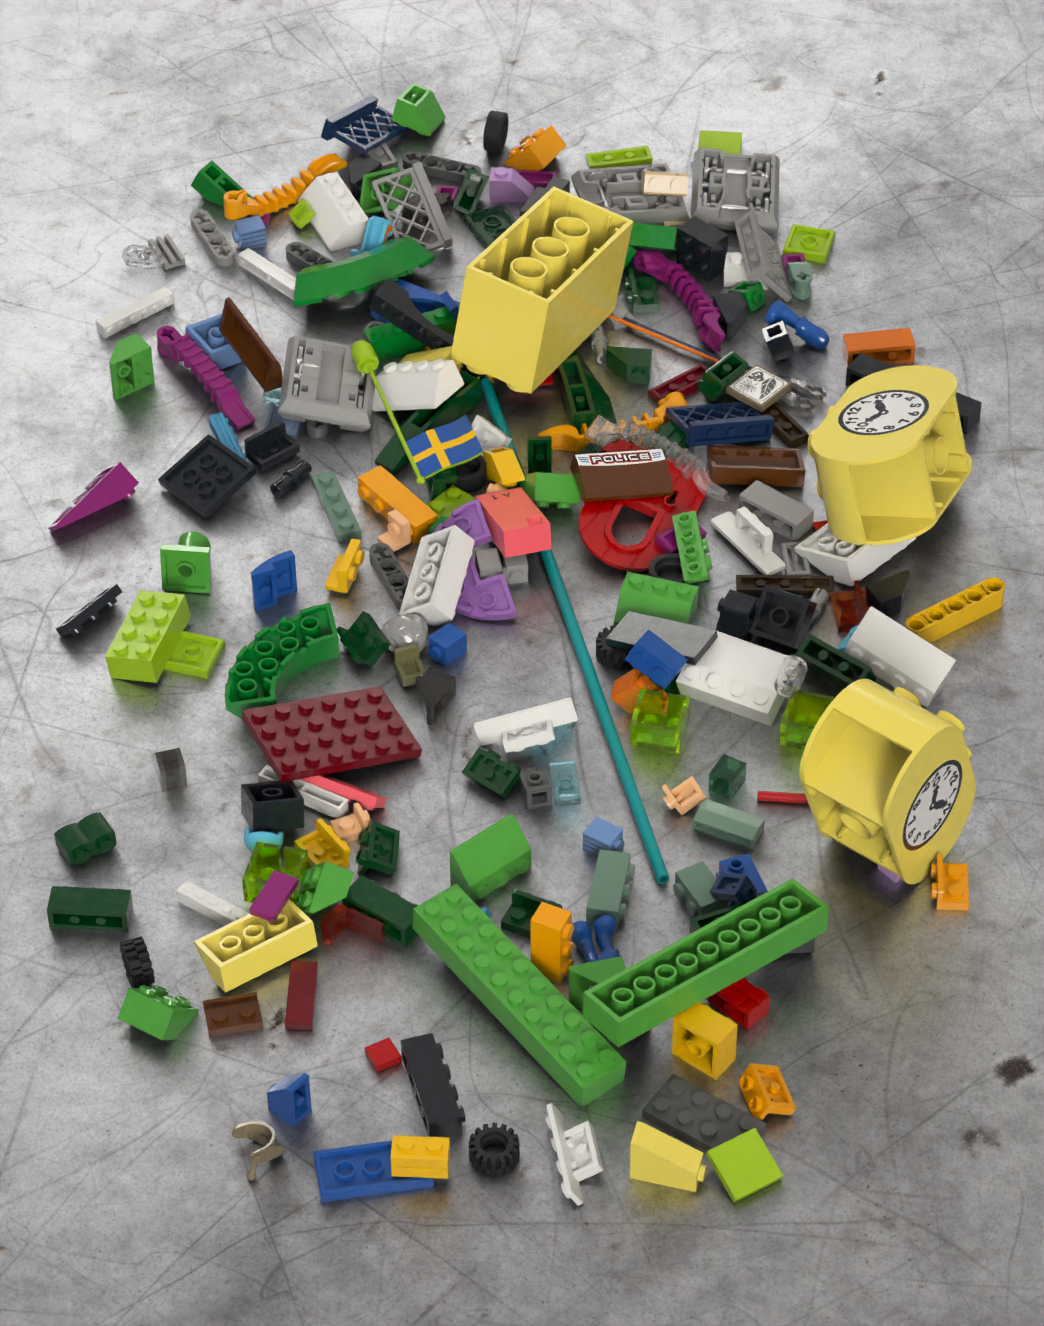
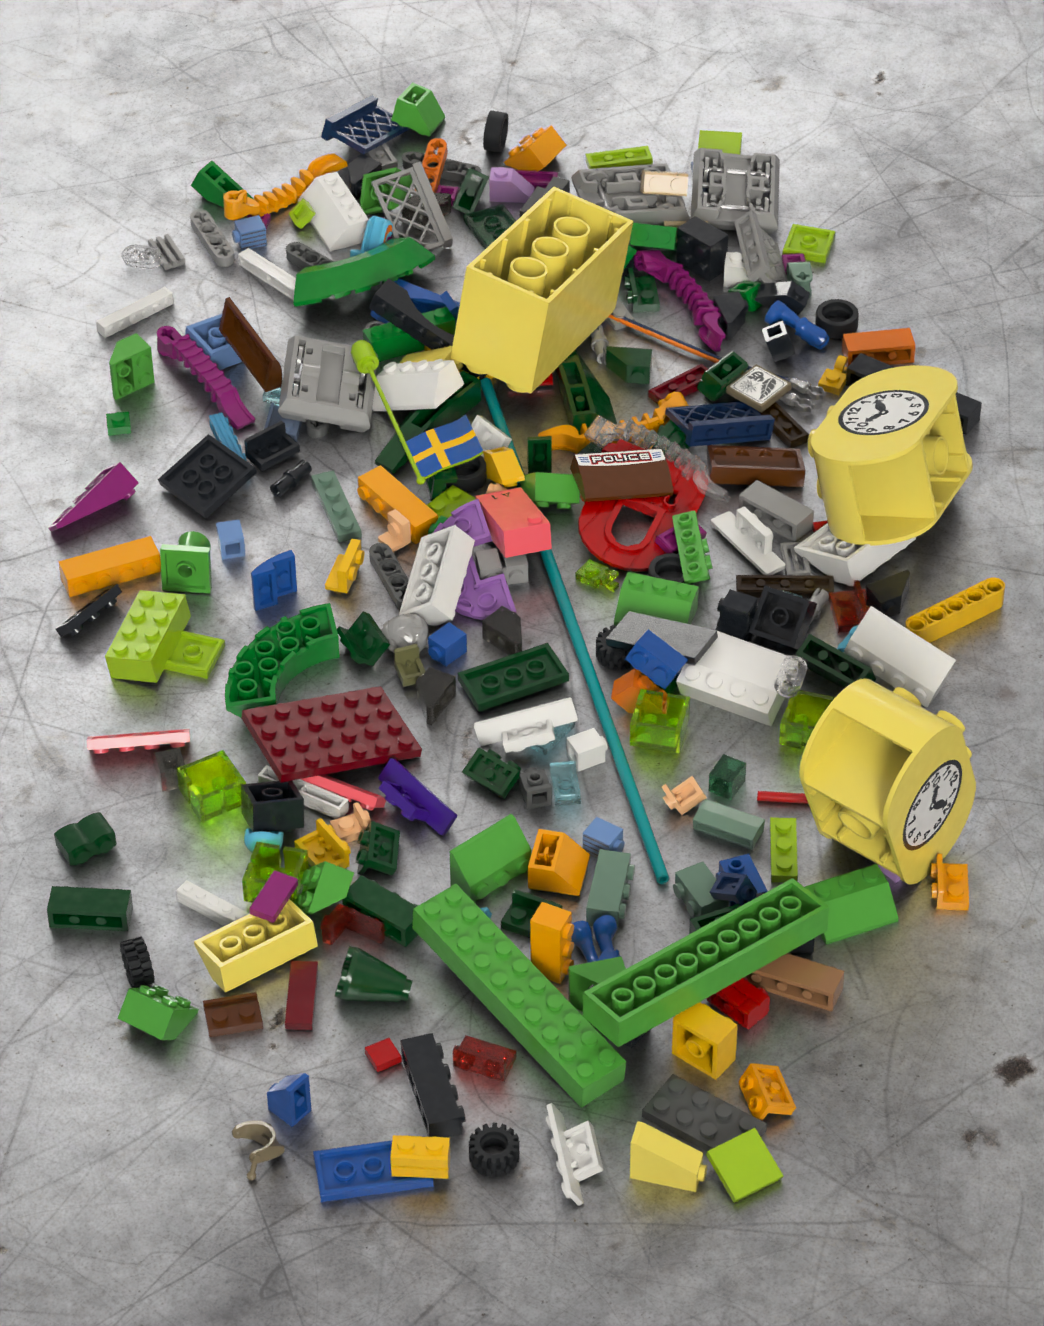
none -> light orange brick [58,536,161,598]
none -> plate [87,729,190,754]
none -> green plate [106,411,131,436]
none -> clear neon green piece [177,750,246,822]
none -> medium blue brick [216,519,246,560]
none -> dark green cone [334,946,413,1002]
none -> dark purple bracket [378,758,457,836]
none -> orange beam [414,138,448,208]
none -> clear red bracket [453,1035,517,1082]
none -> dark green plate [457,643,569,712]
none -> clear smoke slope [482,606,522,655]
none -> light orange slope [528,829,590,896]
none -> white brick [567,728,608,772]
none -> clear neon green plate [575,559,619,592]
none -> medium nougat brick [745,953,845,1012]
none -> black slope [754,281,810,315]
none -> lime plate [770,817,798,883]
none -> bright green slope [805,864,899,945]
none -> black tyre [815,299,859,339]
none -> yellow plate [818,355,848,395]

